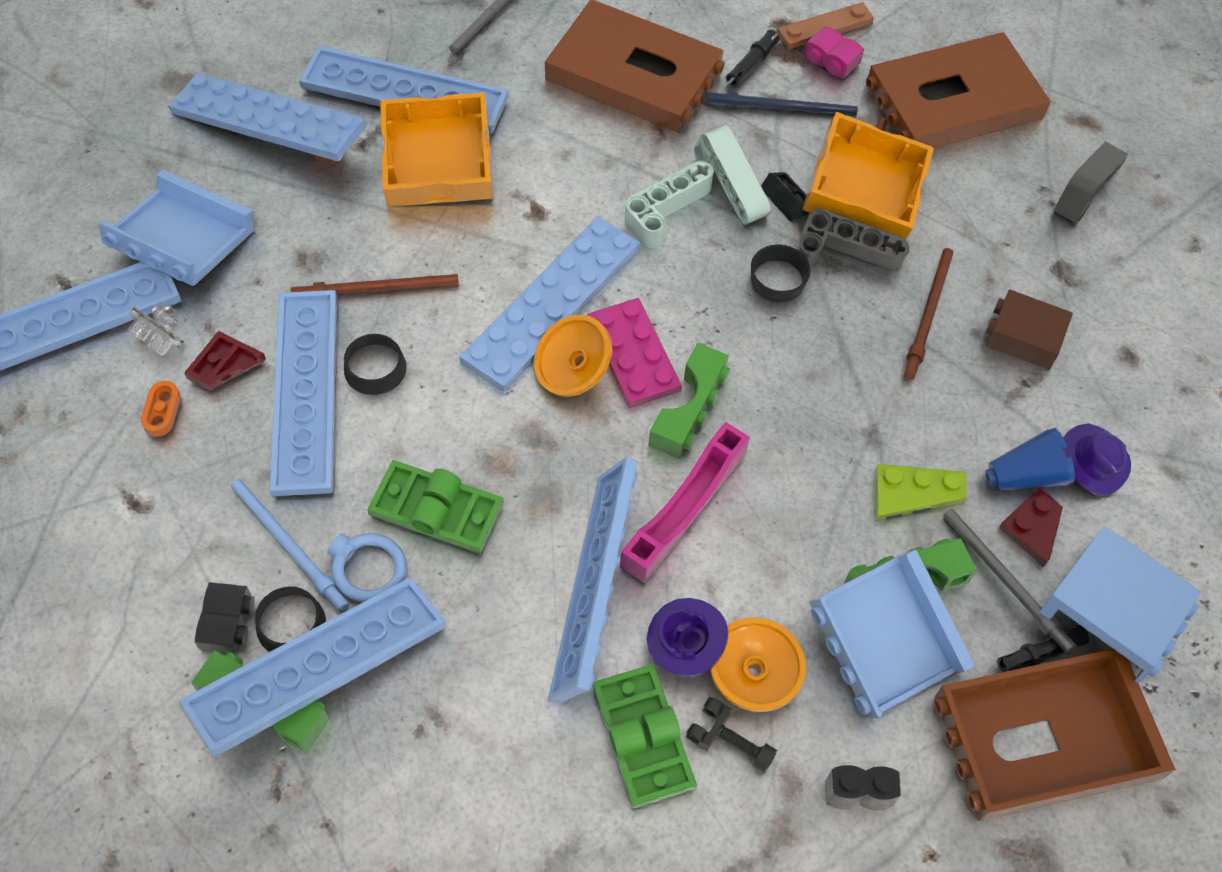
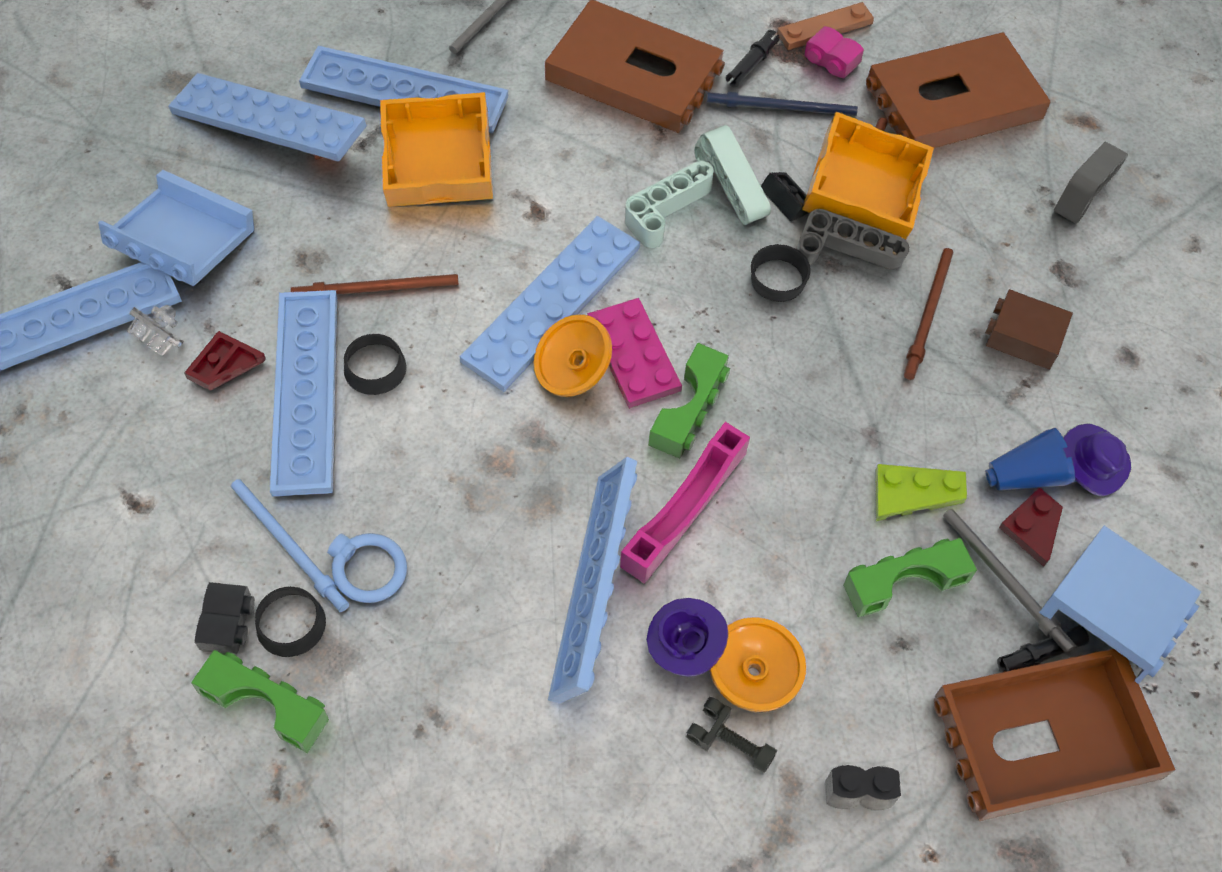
orange plate [141,381,181,437] -> none
light blue plate [179,577,446,758] -> none
bright green plate [367,460,504,554] -> none
bright green plate [592,664,697,809] -> none
light blue panel [809,550,975,718] -> none

